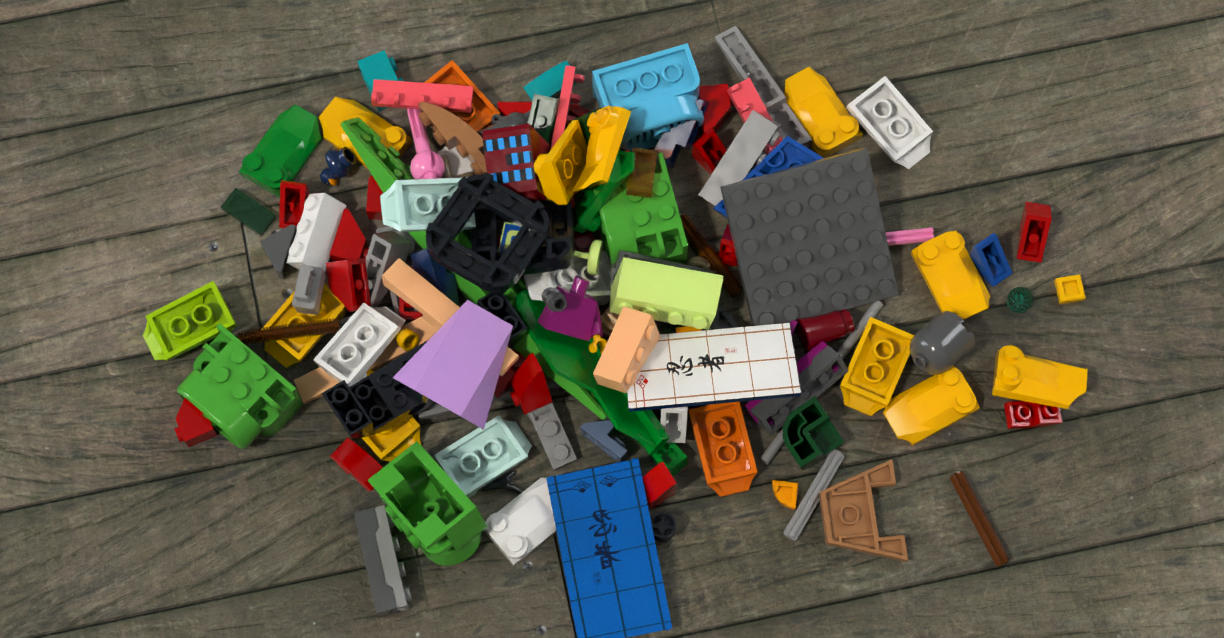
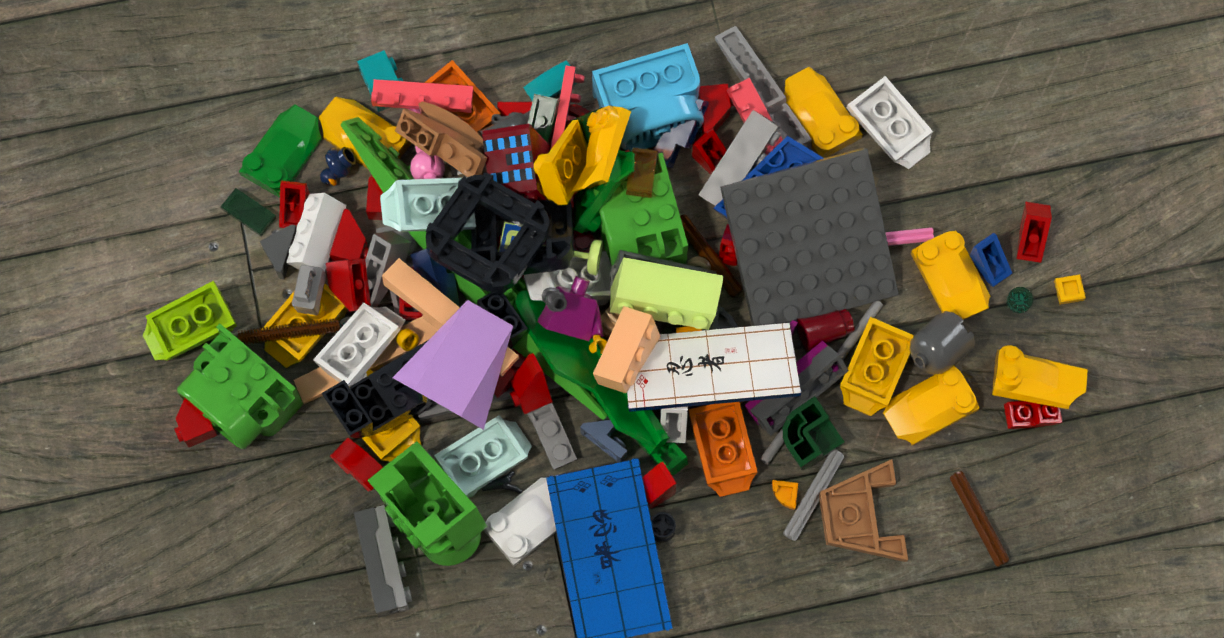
none -> medium nougat slope [395,109,488,177]

